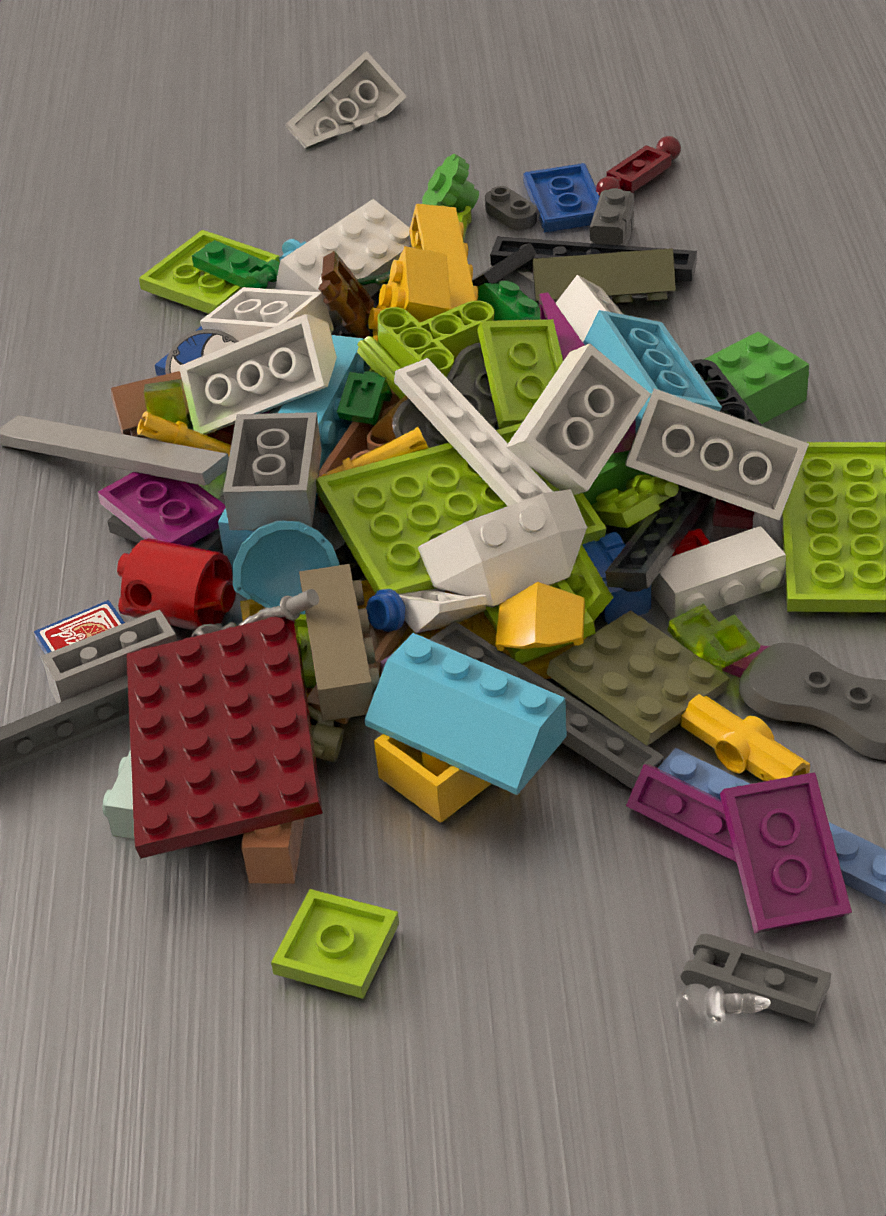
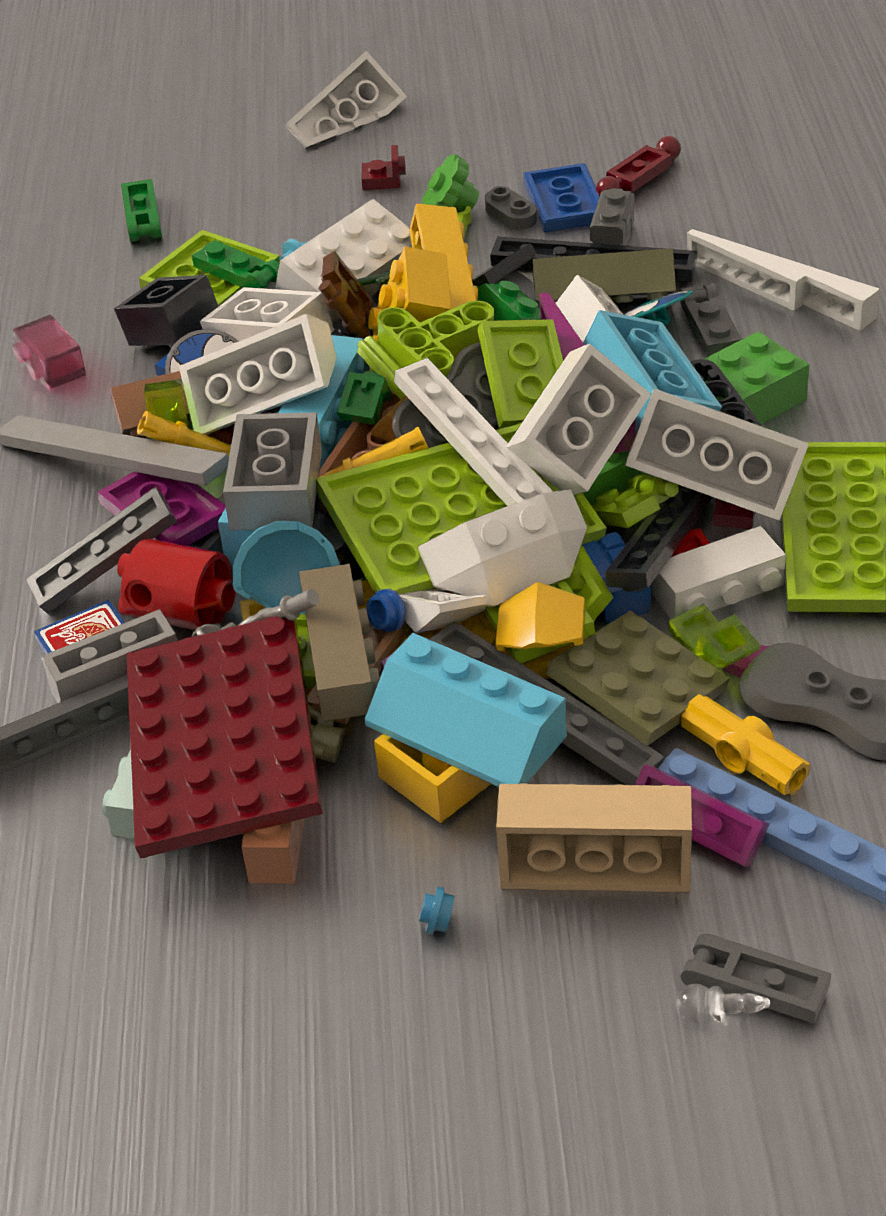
lime plate [271,889,399,999] -> none
magenta plate [720,772,852,934] -> none
none -> clear pink brick [12,314,86,390]
none -> dark grey plate [26,487,177,614]
none -> black brick [114,275,219,349]
none -> green plate [121,179,162,243]
none -> dark red bracket [361,145,406,190]
none -> dark azure plate [419,886,455,935]
none -> tan brick [496,783,692,892]
none -> shield [623,290,694,327]
none -> dark grey plate [679,283,742,357]
none -> white slope [687,229,880,331]

